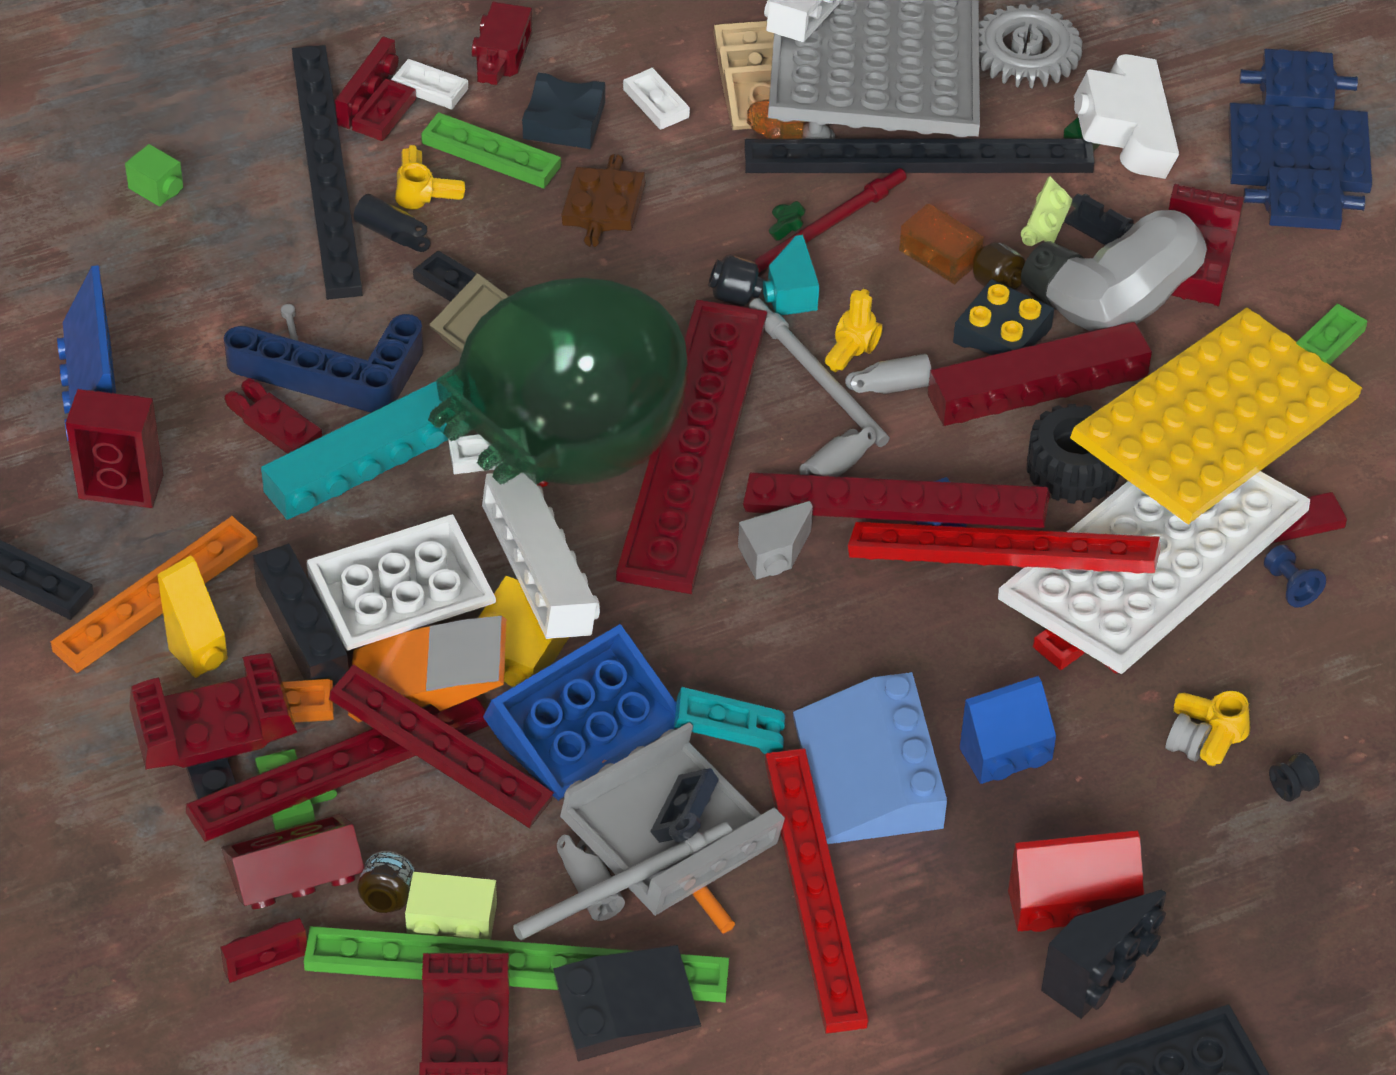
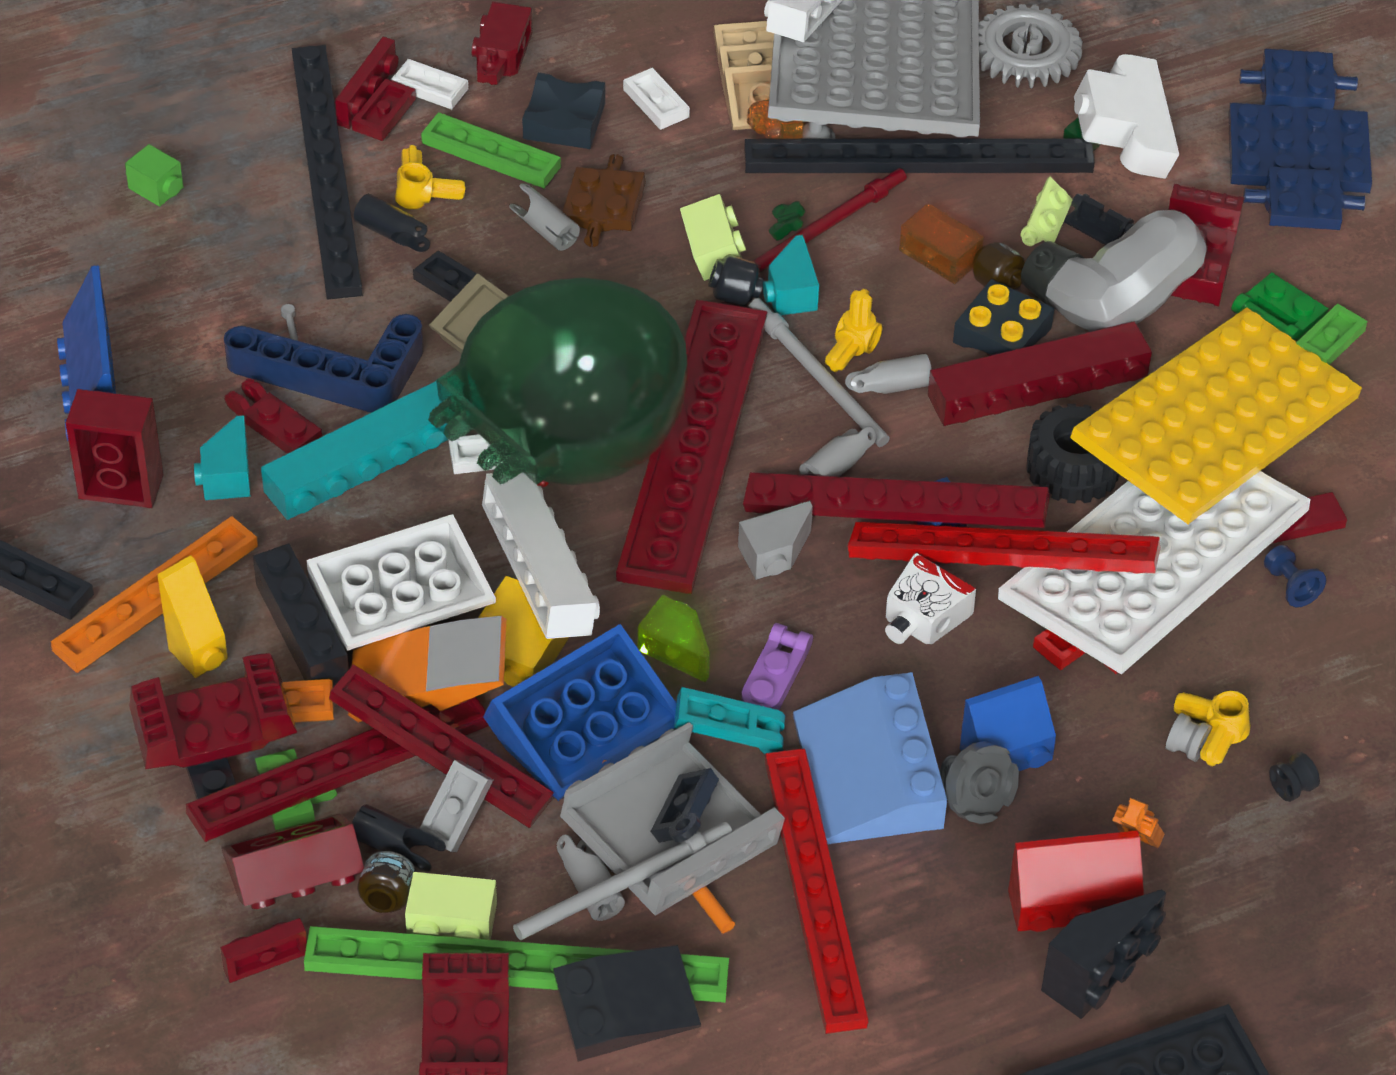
none -> teal slope [194,416,250,500]
none -> black piece [352,804,446,872]
none -> light grey plate [419,760,494,852]
none -> light grey piece [509,183,580,251]
none -> clear neon green slope [638,595,710,682]
none -> yellowish green brick [680,194,746,281]
none -> medium lavender plate [741,623,813,710]
none -> white torso [885,553,976,644]
none -> dark grey tile [940,741,1019,824]
none -> orange hinge [1112,798,1165,848]
none -> green plate [1231,272,1329,342]

